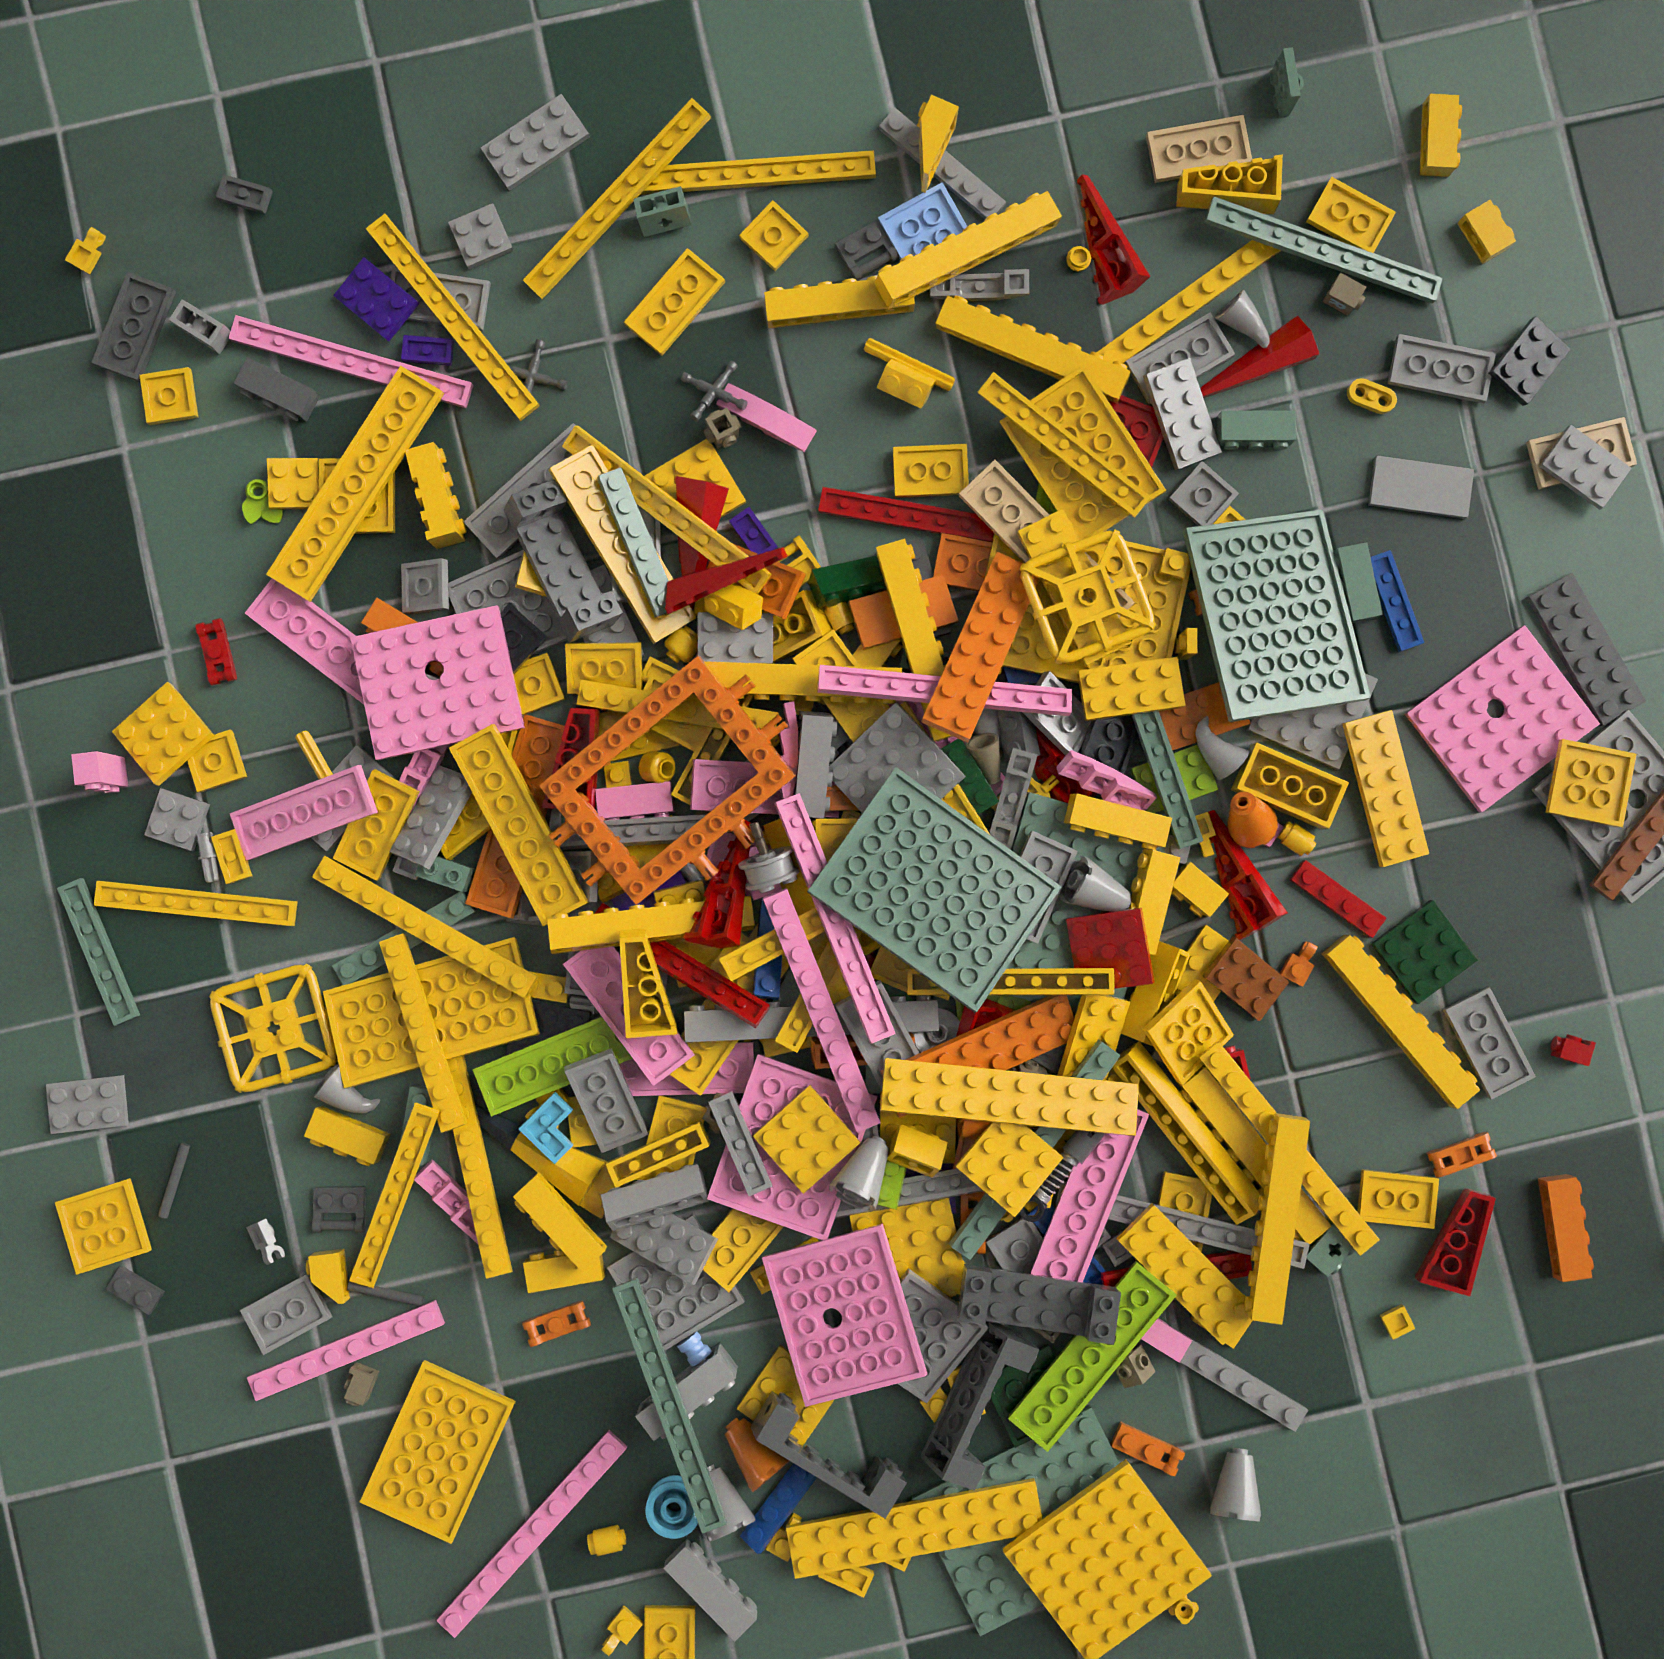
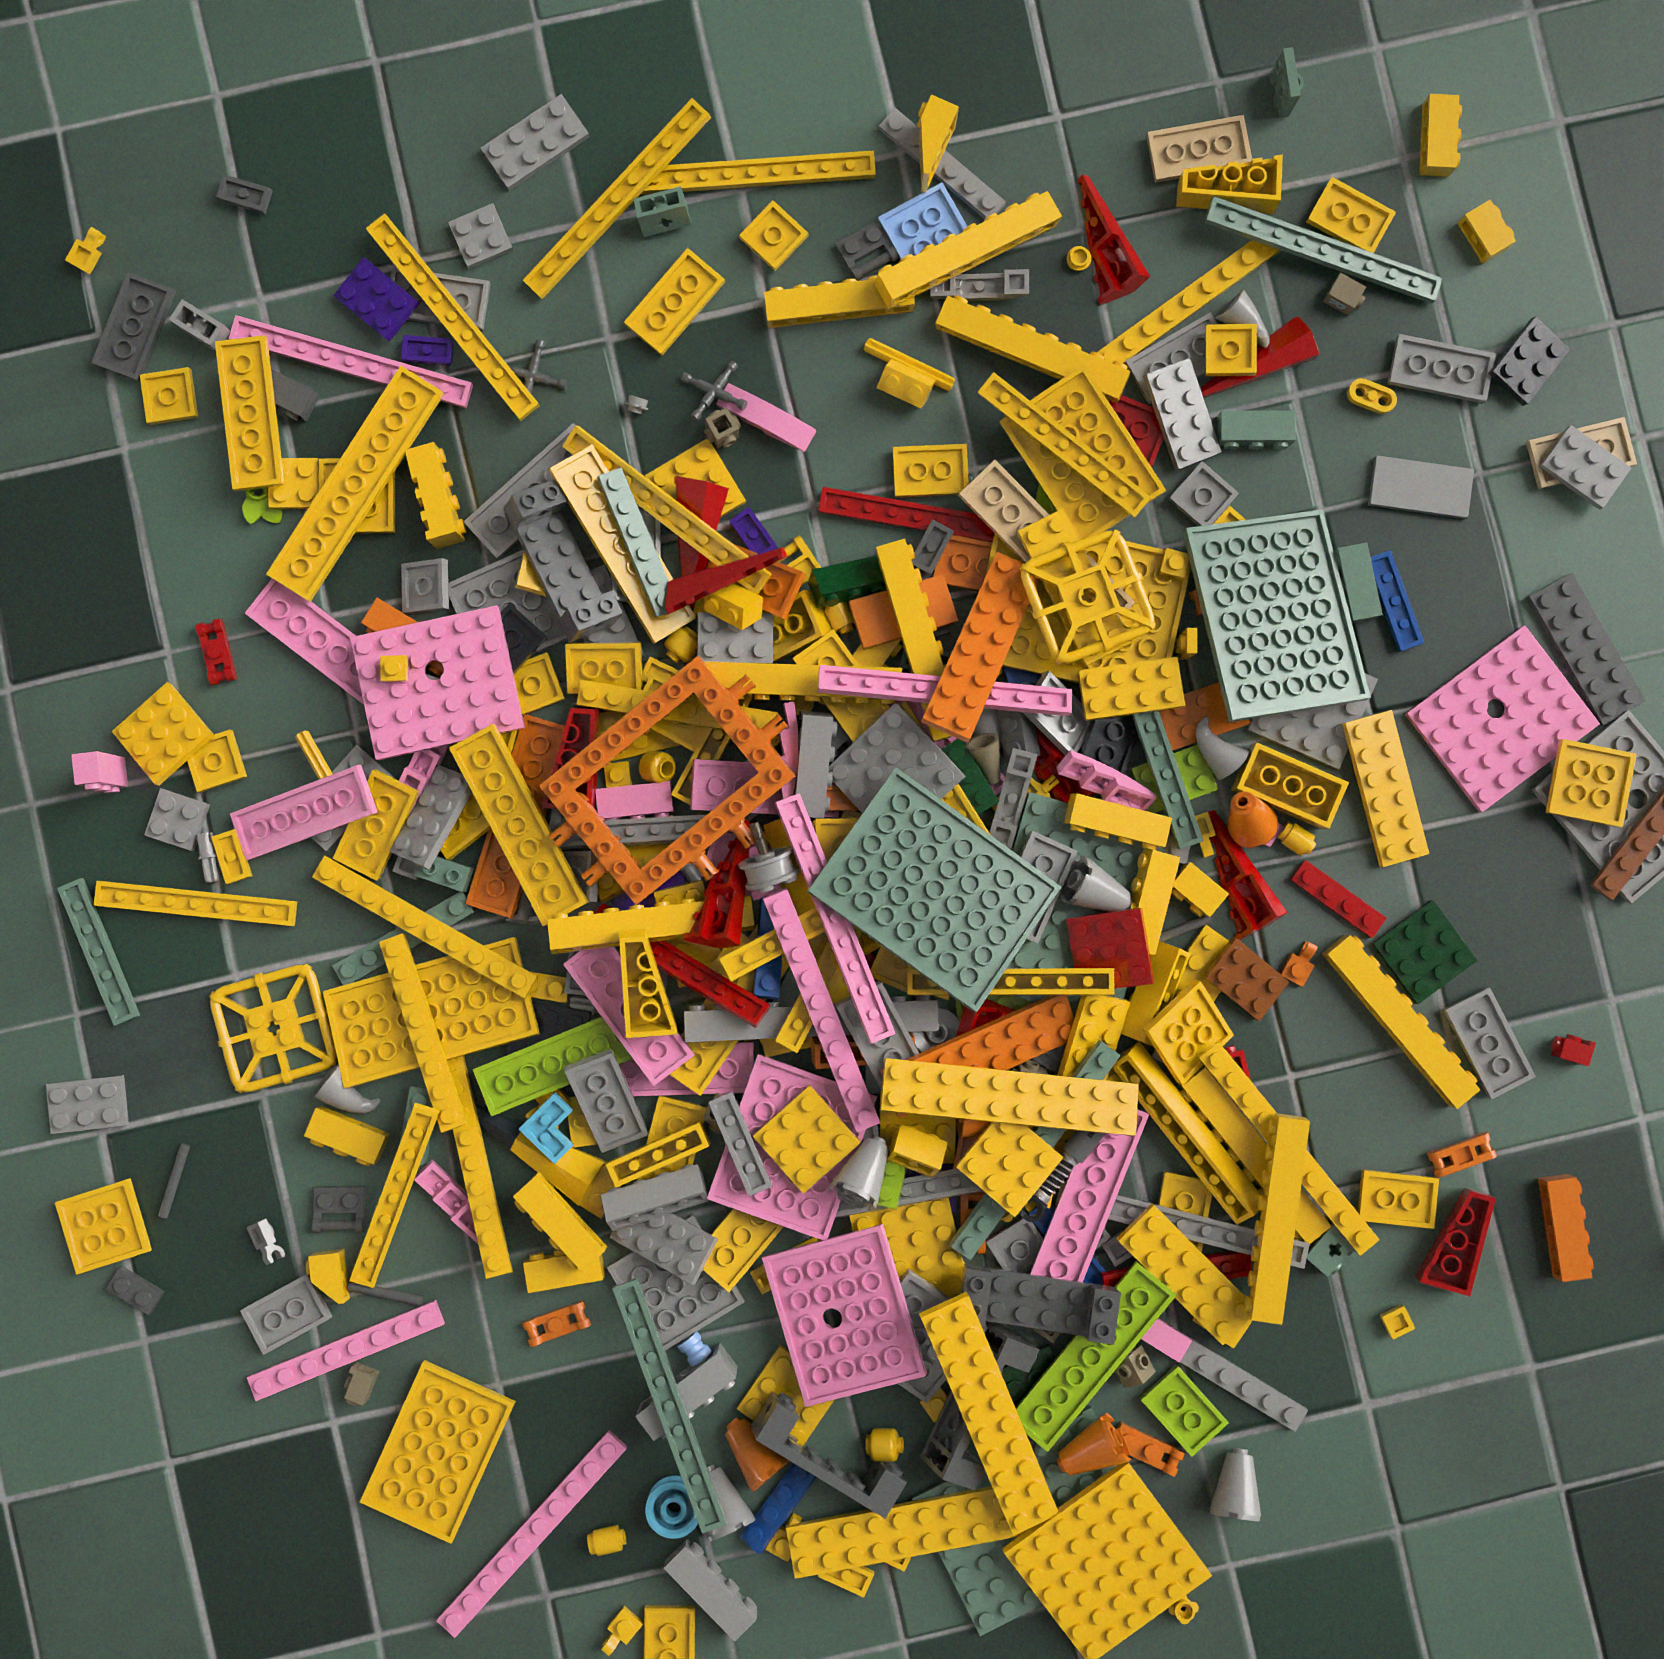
none -> yellow plate [215,335,285,491]
none -> yellow plate [380,655,408,682]
none -> light grey plate [624,395,648,414]
none -> yellow head [866,1428,904,1462]
none -> dark grey plate [912,519,954,576]
none -> yellow plate [919,1292,1058,1536]
none -> orange cone [1057,1413,1131,1476]
none -> lime plate [1139,1364,1229,1457]
none -> yellow plate [1205,324,1257,376]

